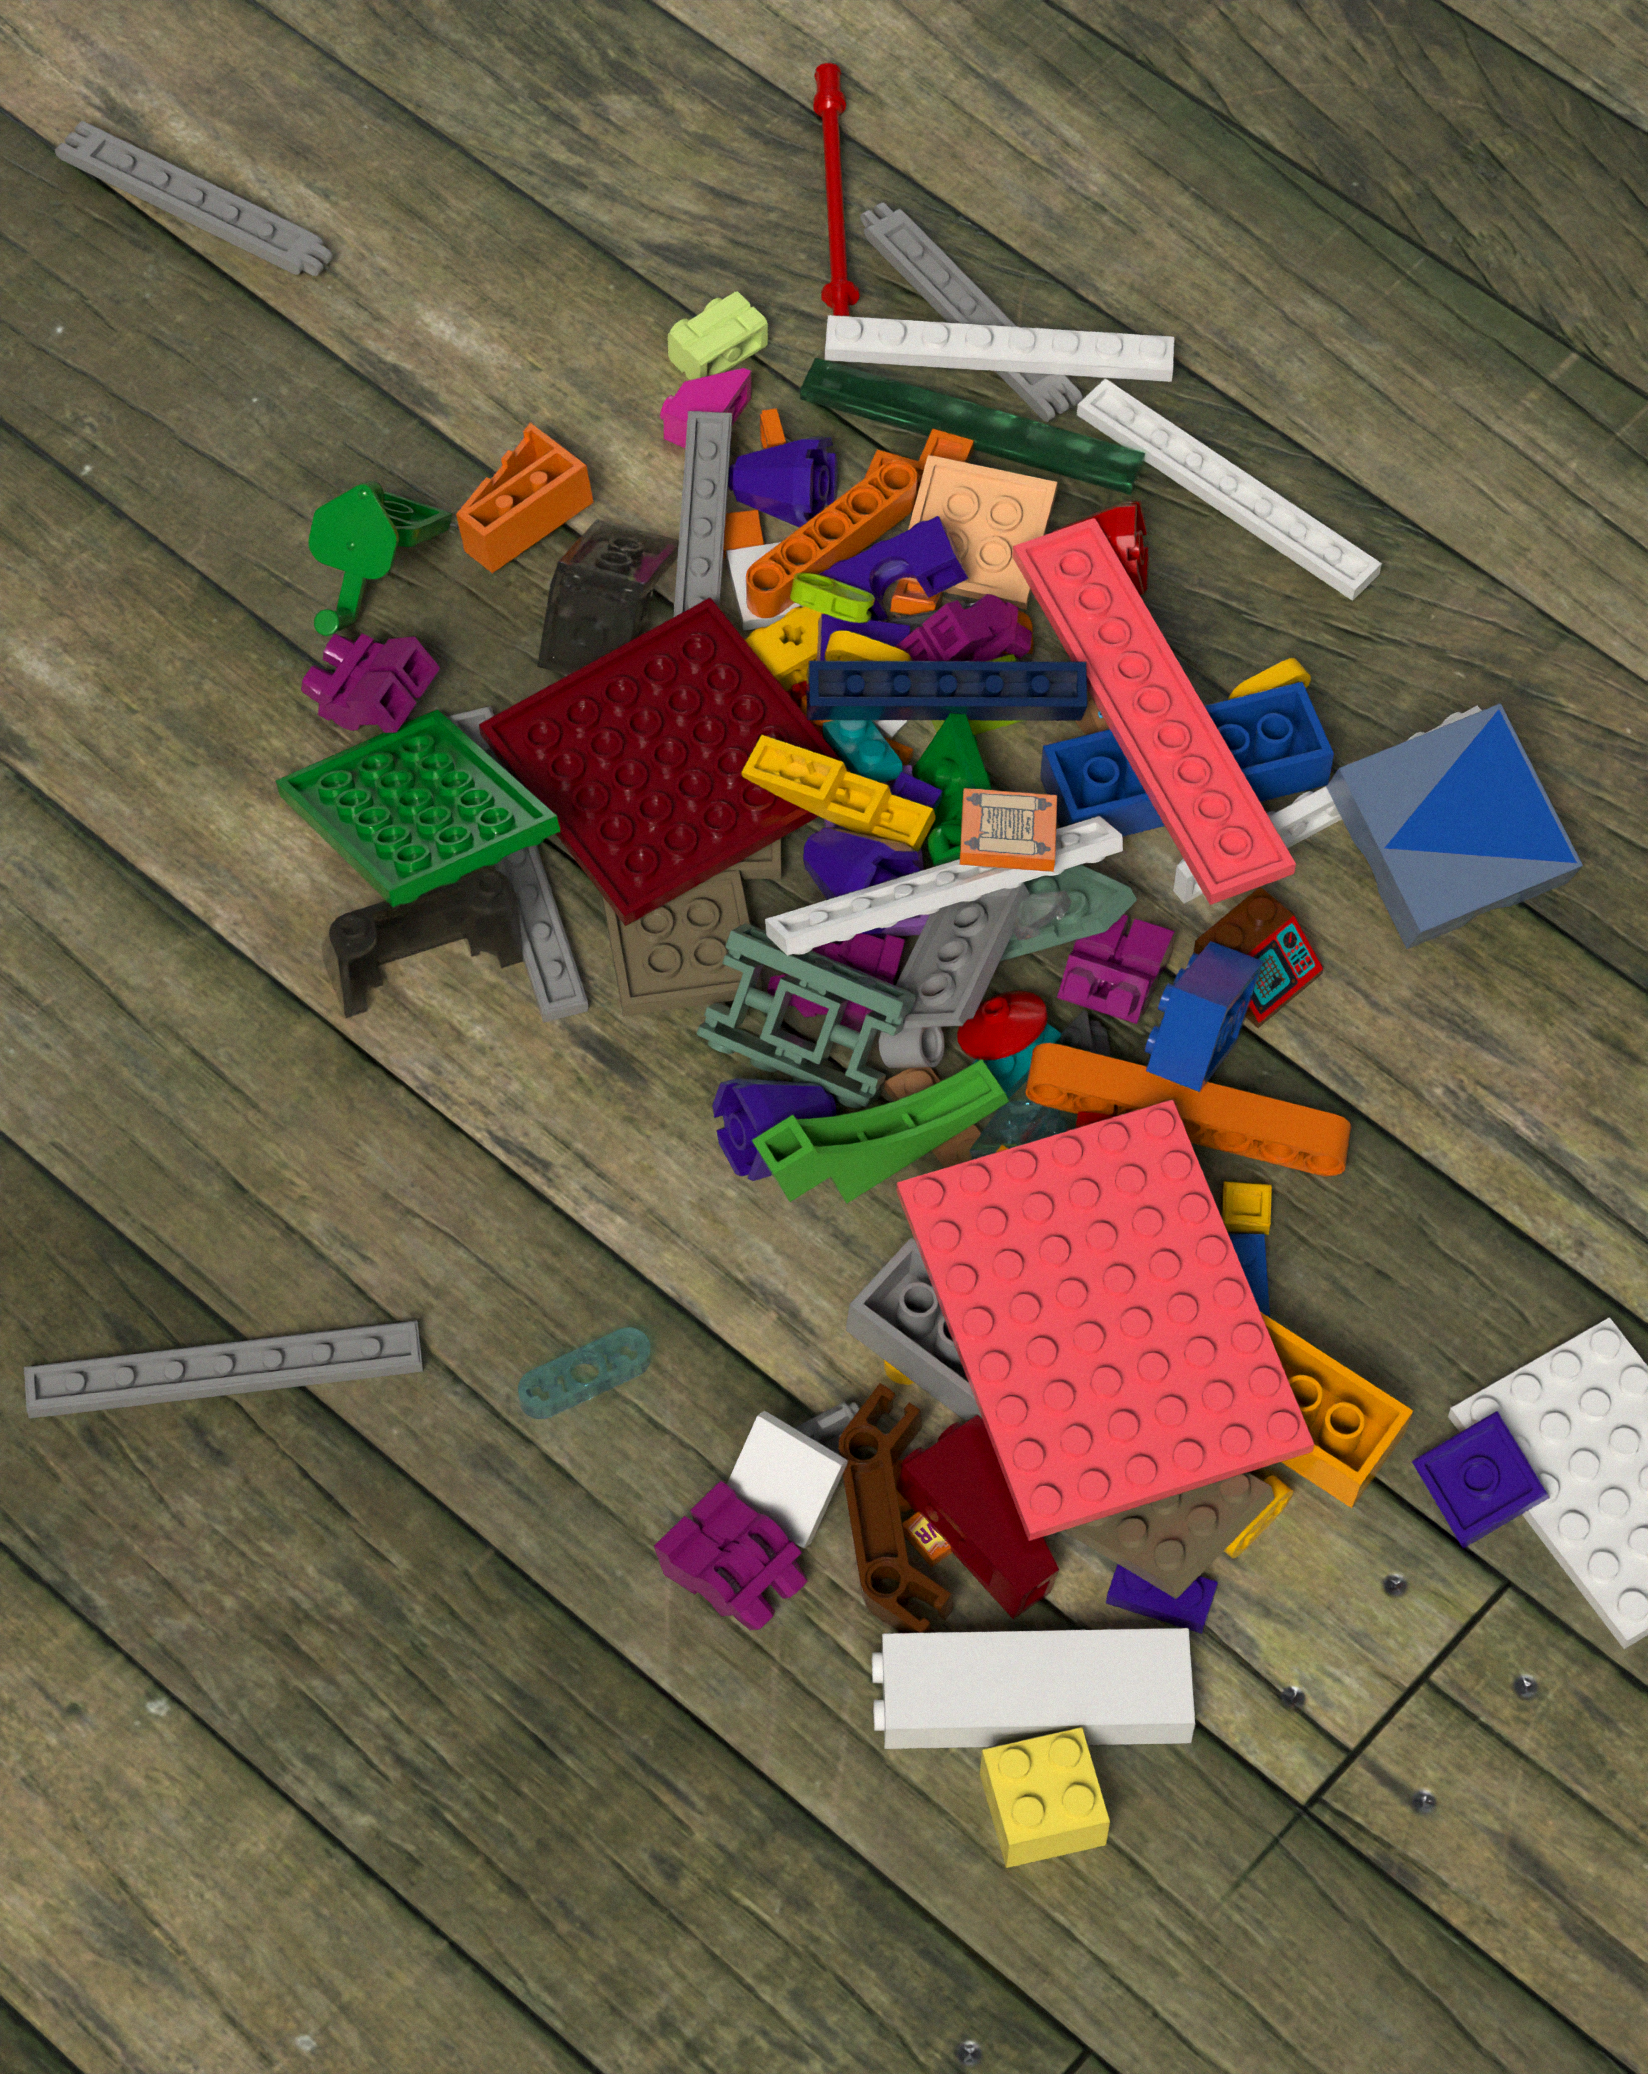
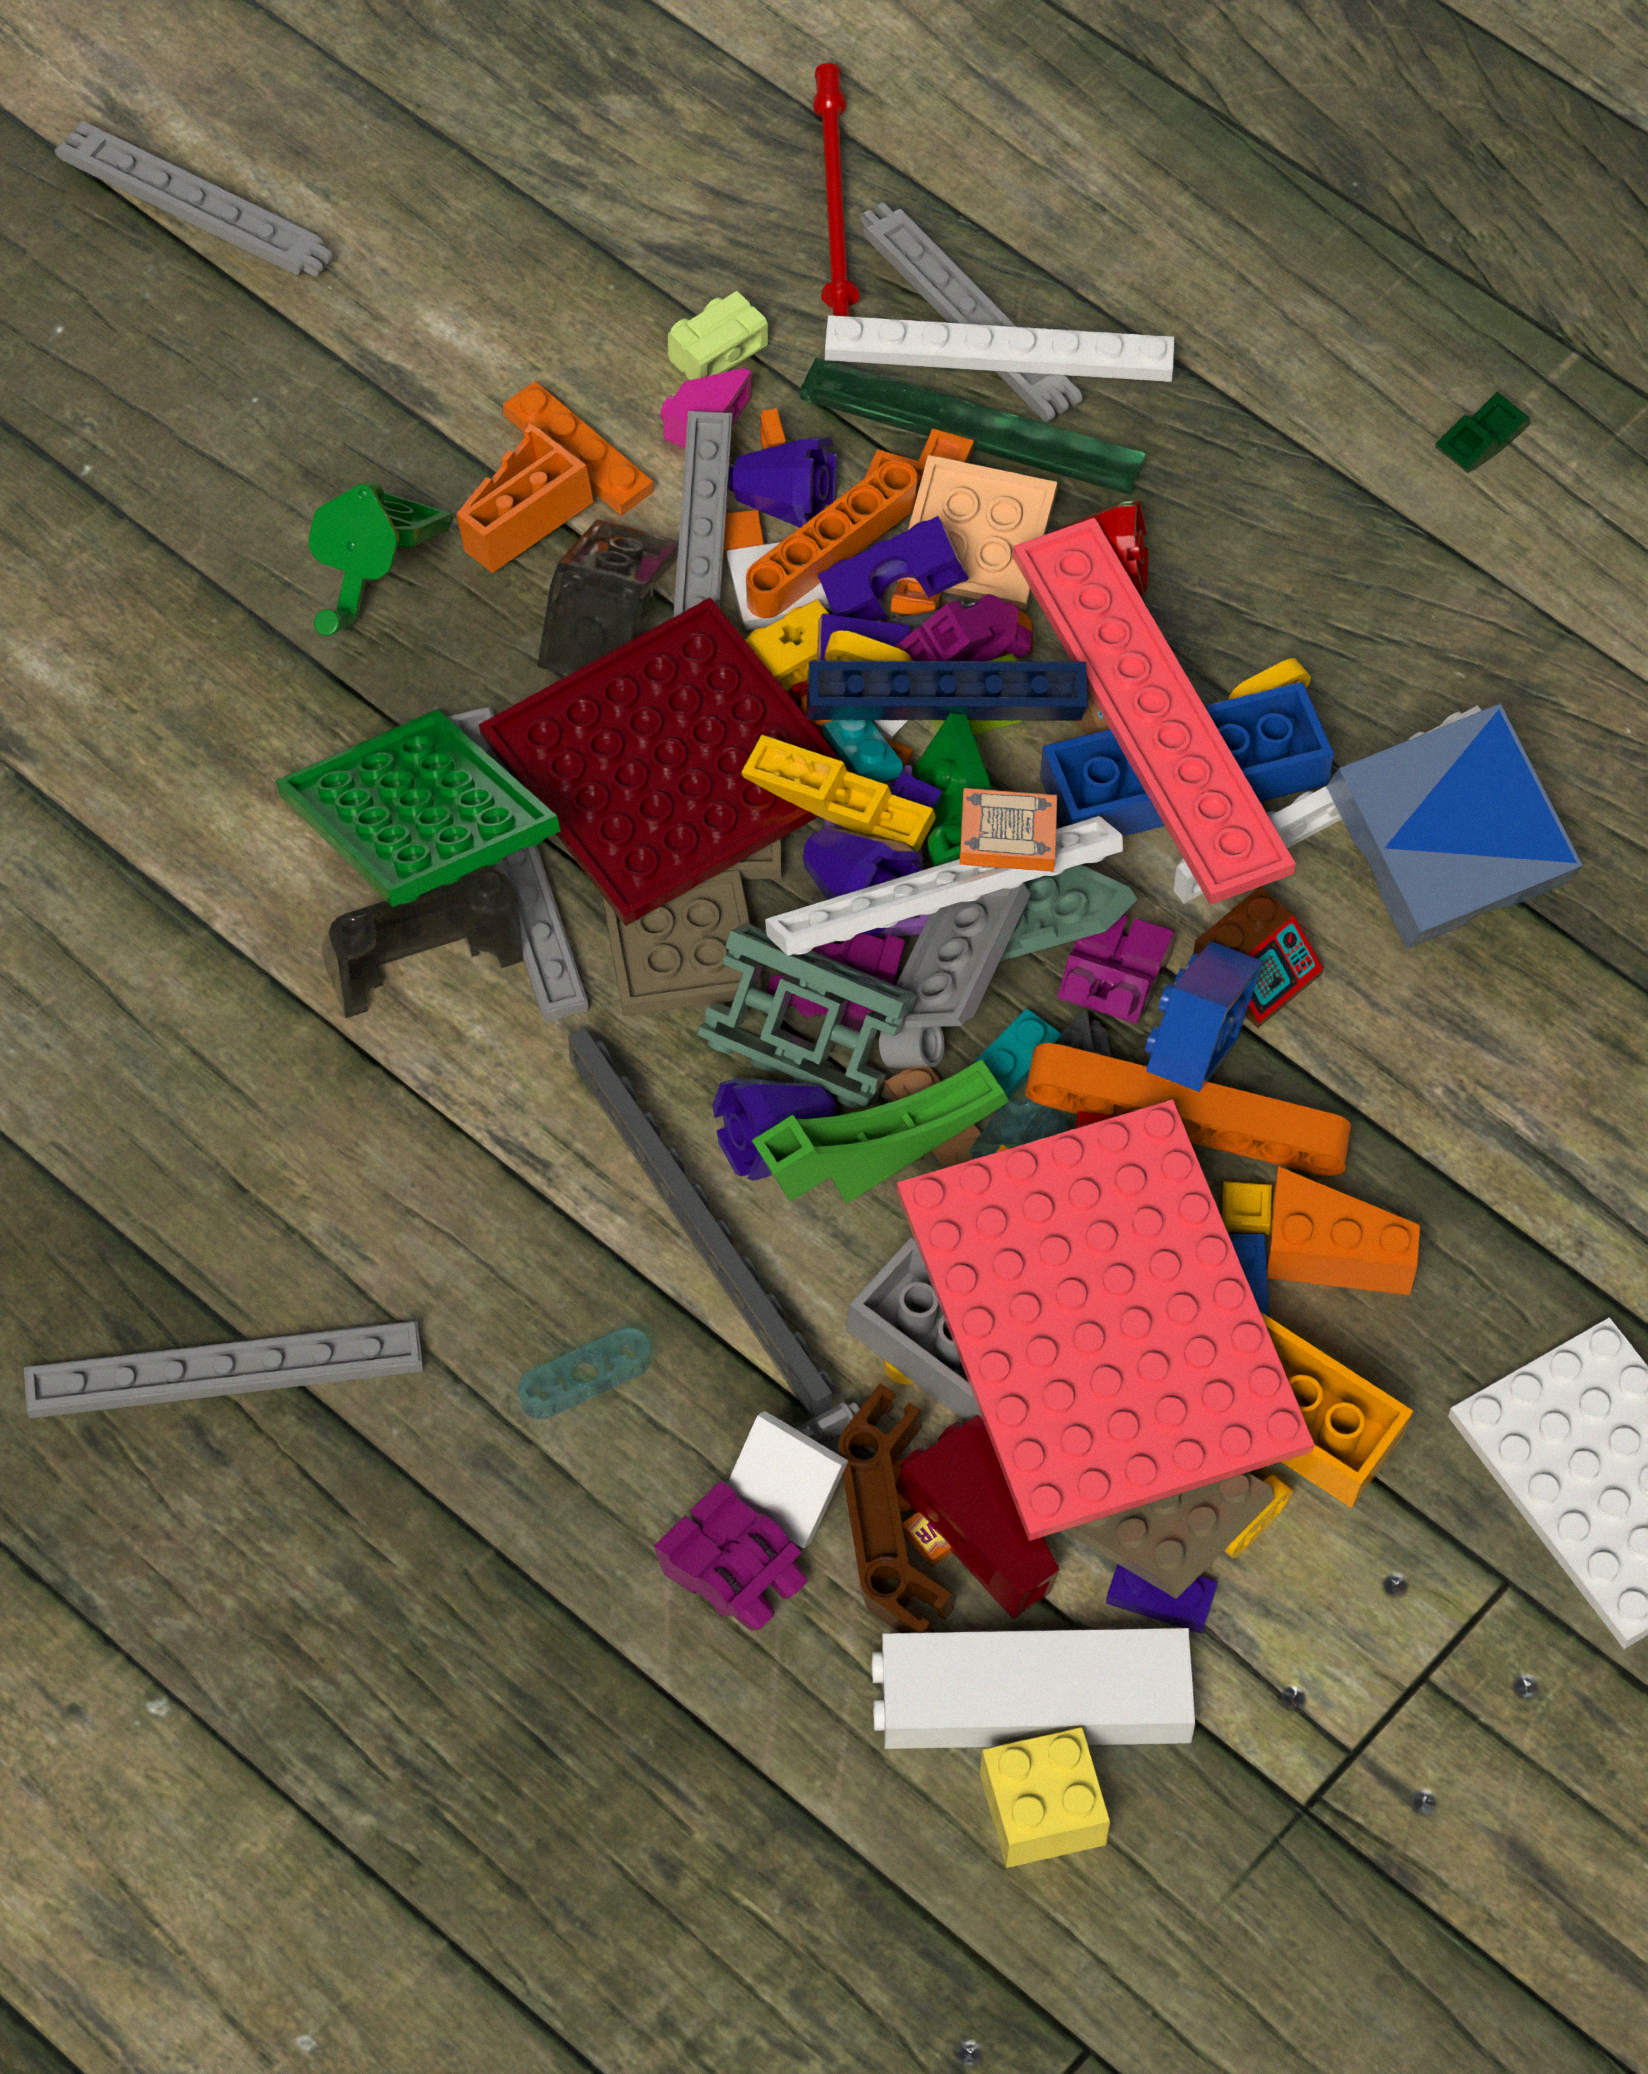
magenta hips [301,633,440,733] -> none
lime piece [790,573,875,623] -> none
red dish [957,991,1048,1060] -> none
clear tile [1012,891,1072,941] -> none
white plate [1077,379,1382,601] -> none
dark purple tile [1411,1411,1550,1549] -> none
none -> orange plate [503,381,654,516]
none -> dark grey plate [568,1028,835,1419]
none -> orange wedge [1266,1166,1420,1295]
none -> dark green slope [1435,392,1530,473]

